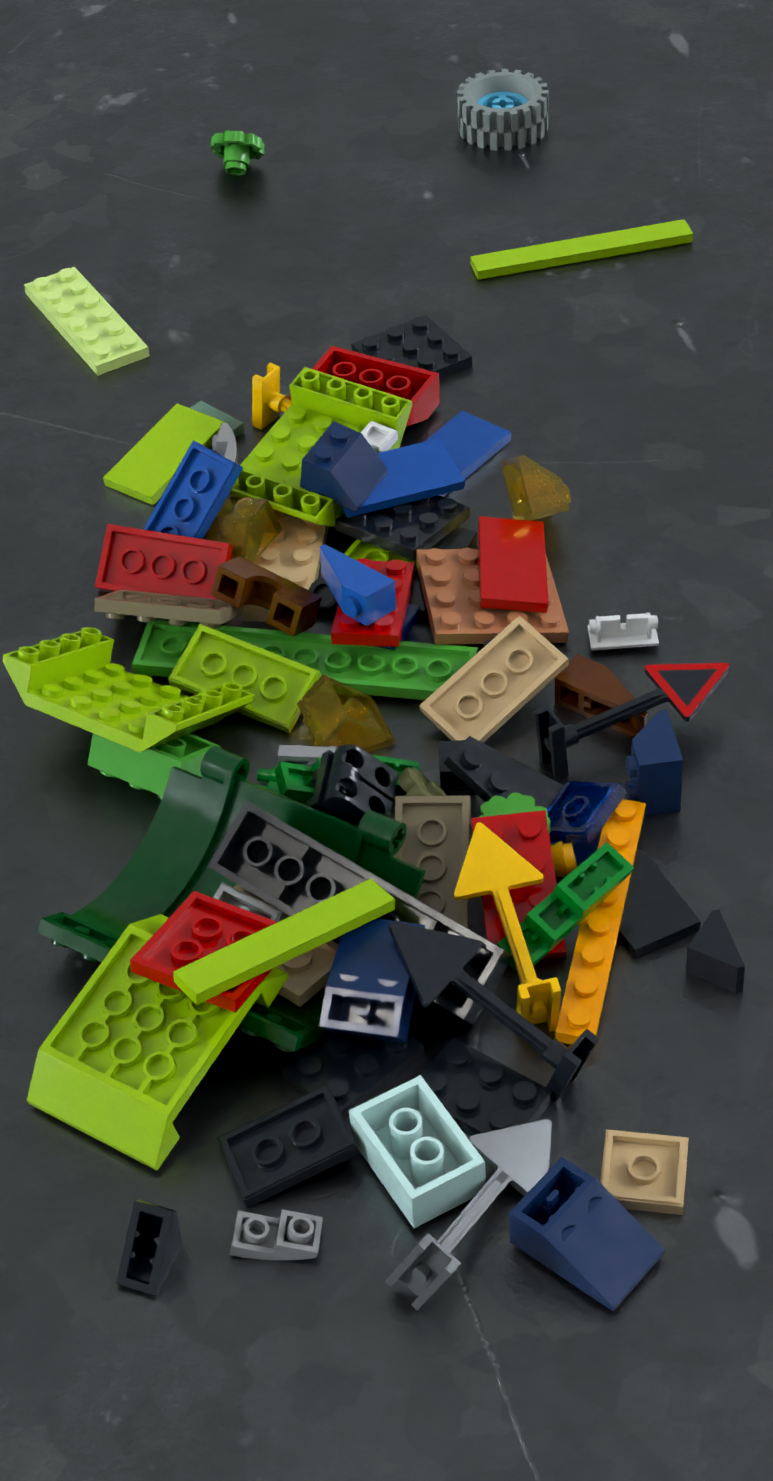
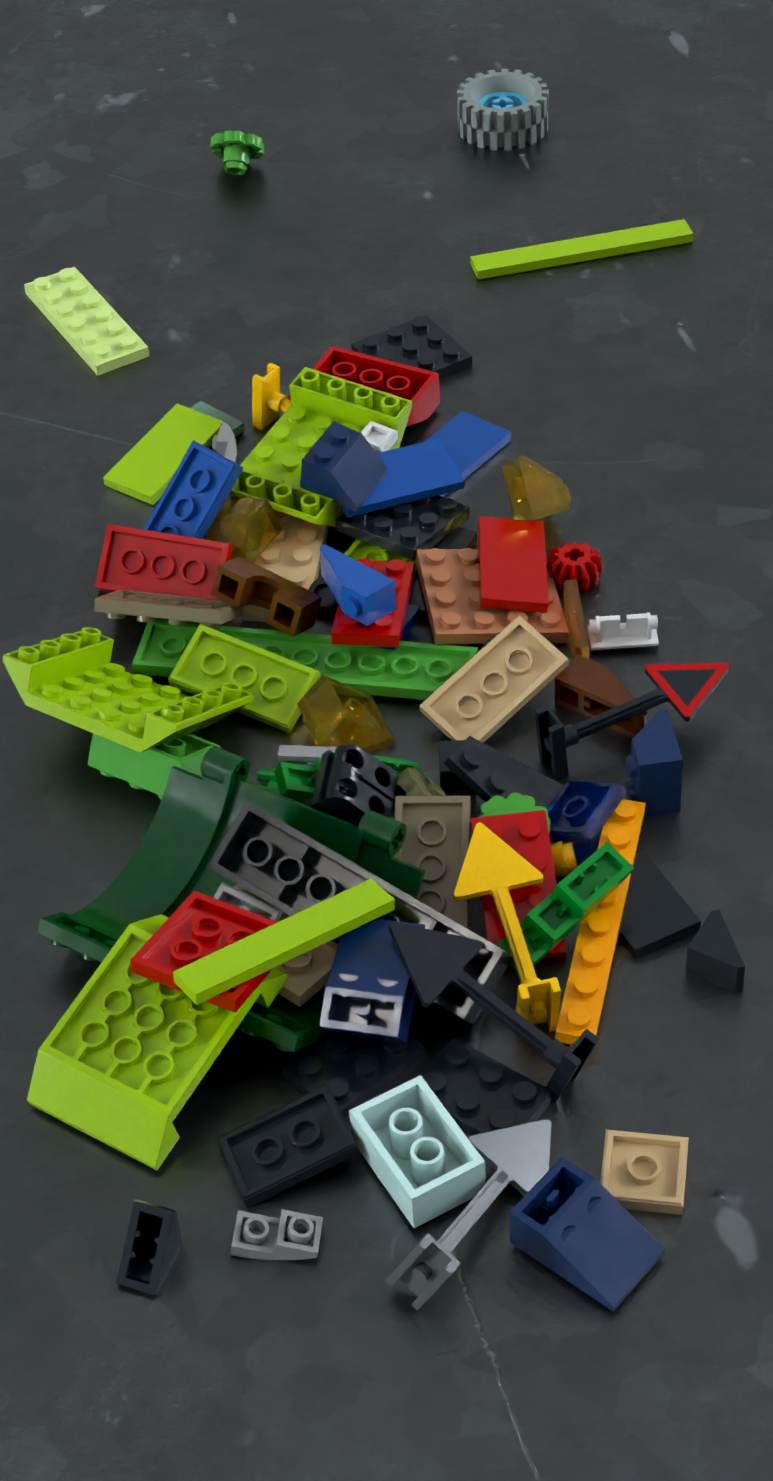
none -> red gear [546,540,603,594]
none -> clear orange tile [563,580,589,659]

